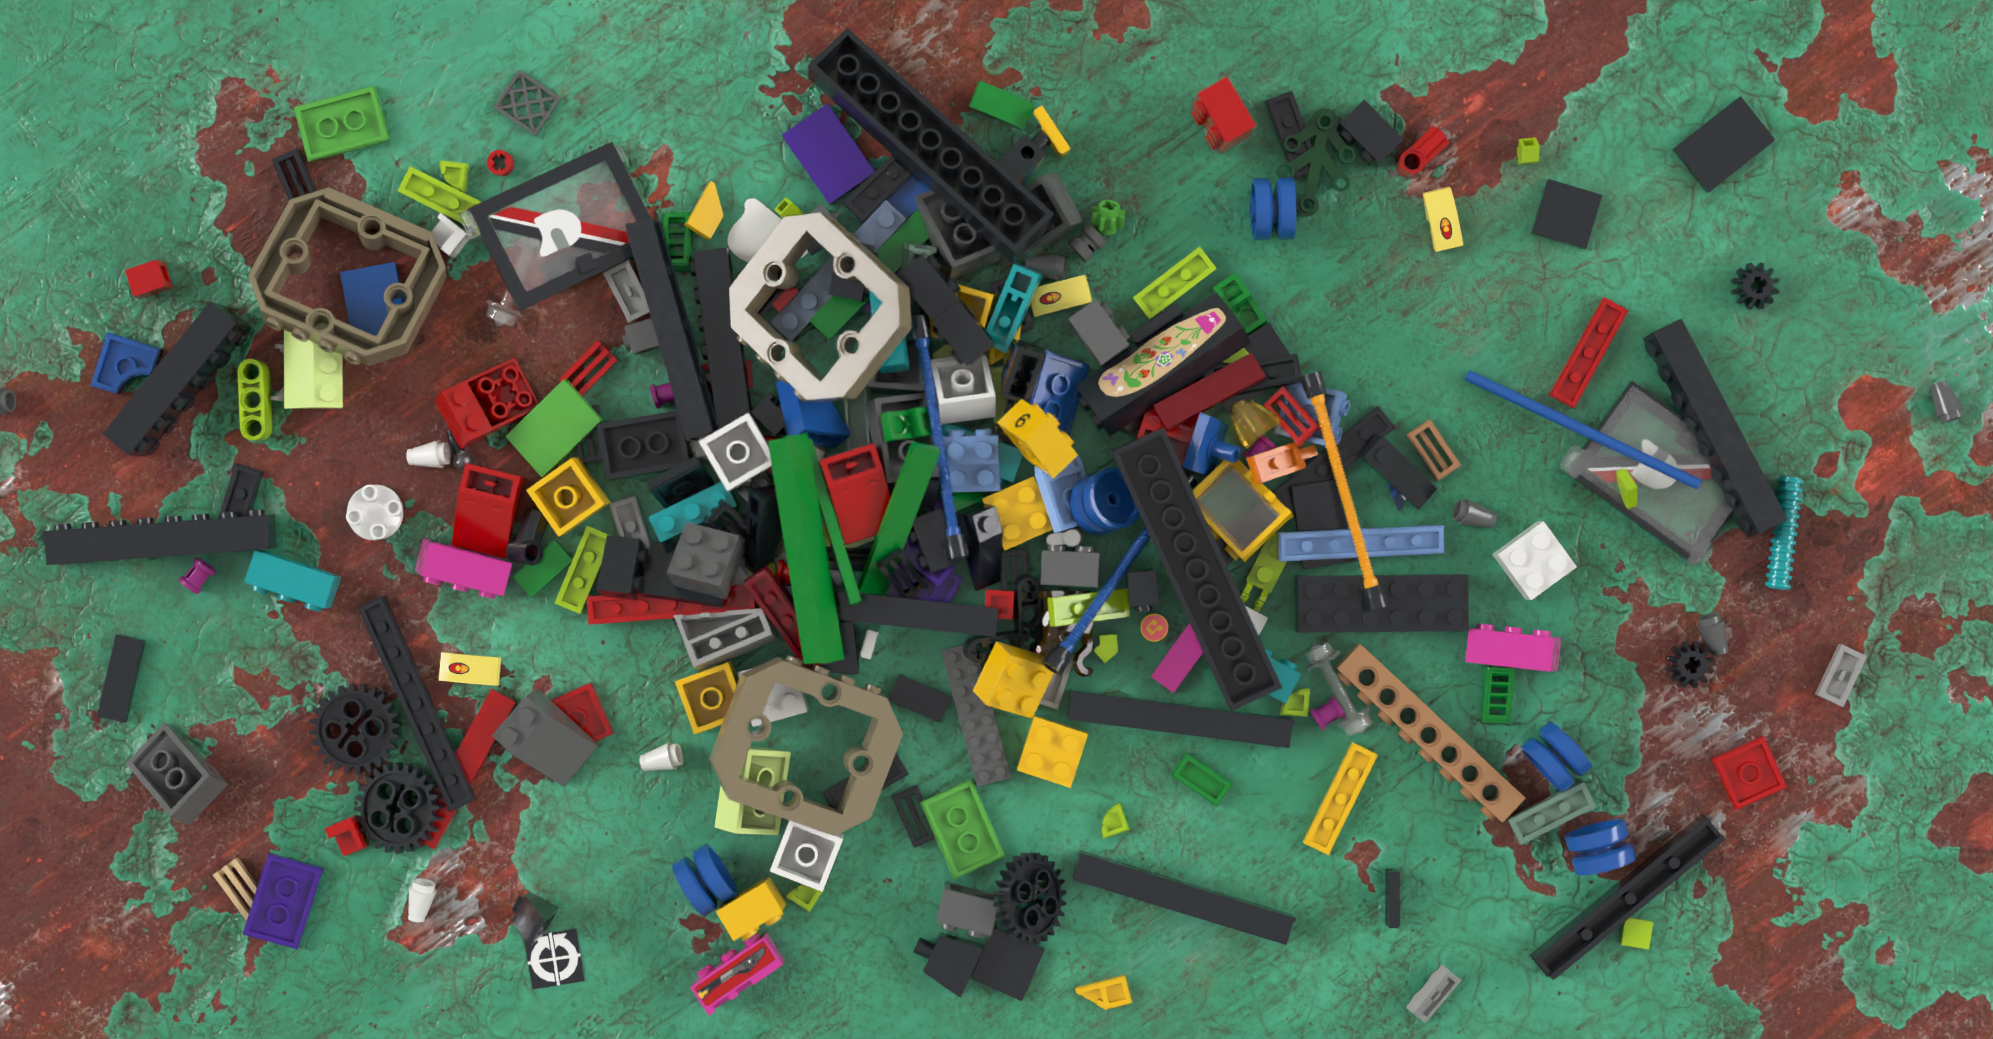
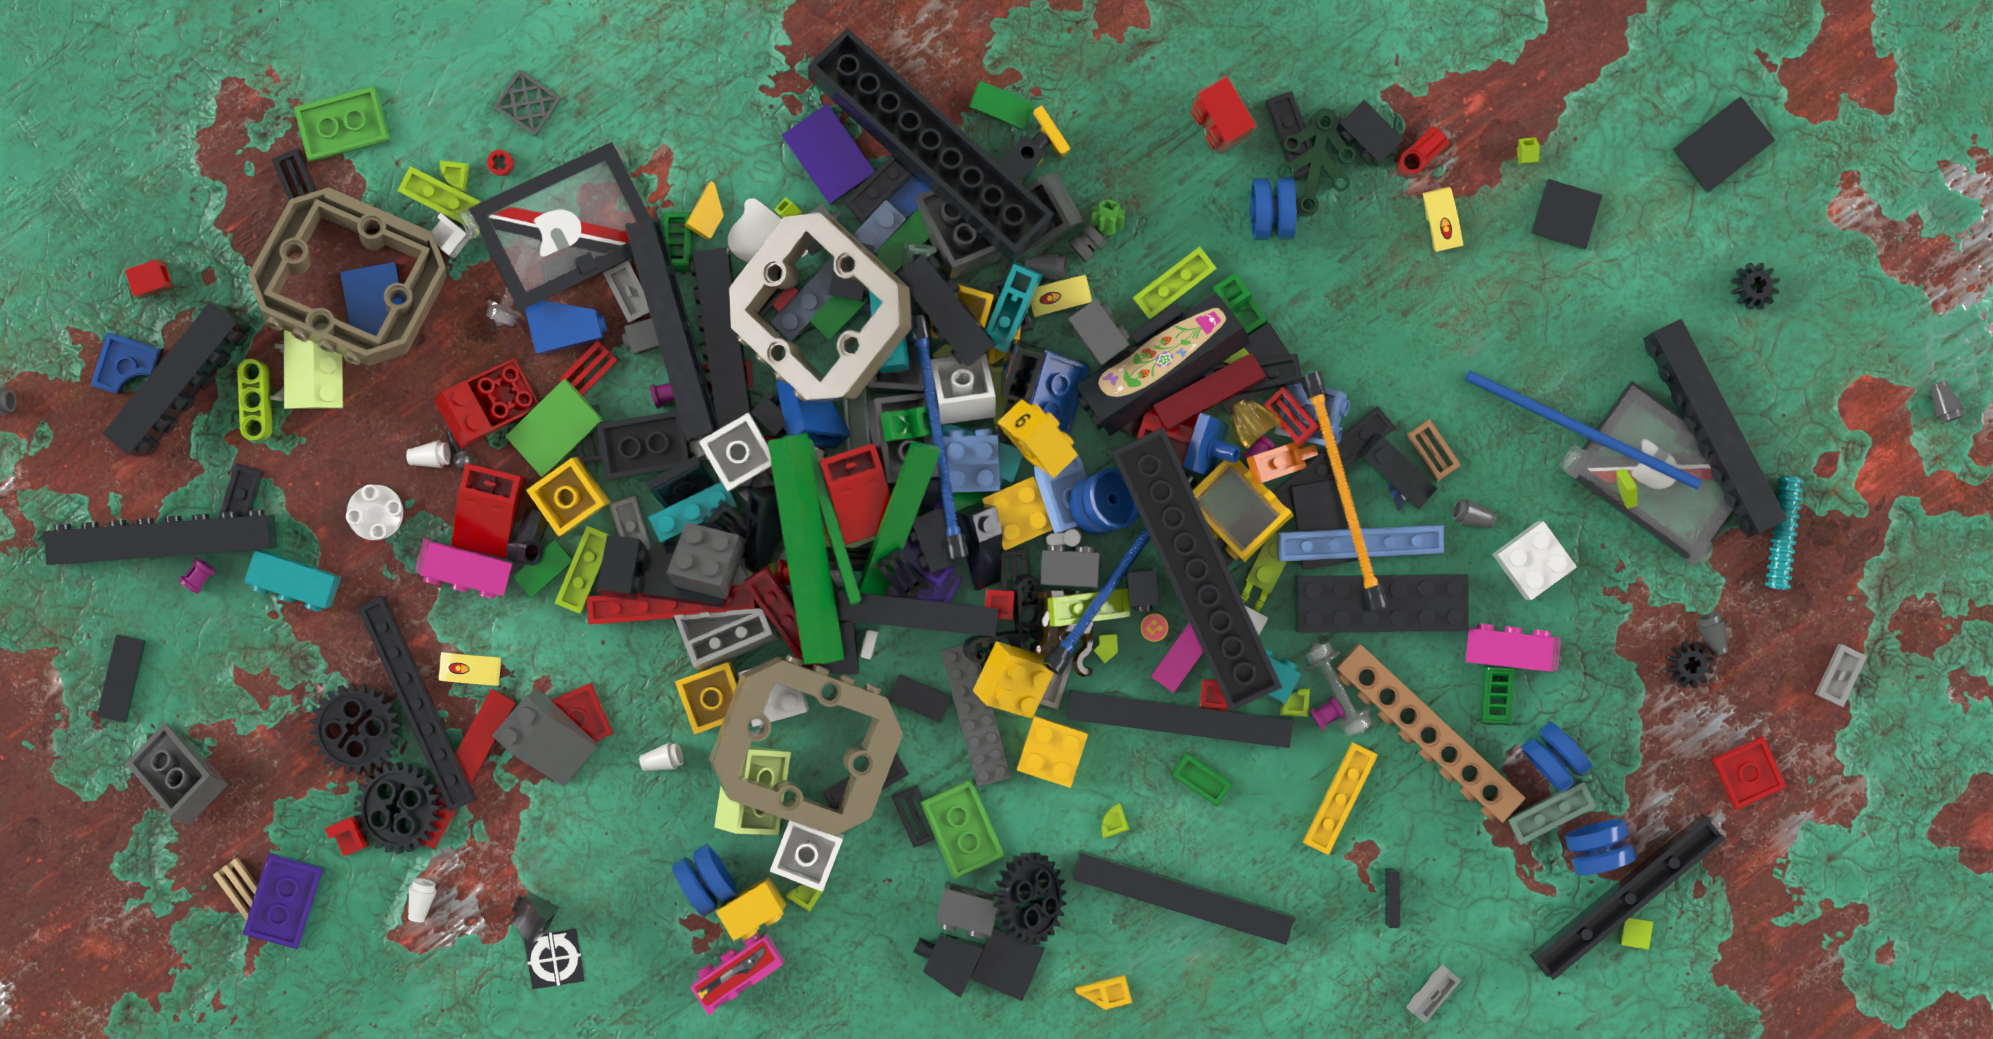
red tile [1548,297,1629,409] -> none
none -> blue slope [525,300,608,355]
none -> red tile [1199,678,1228,710]

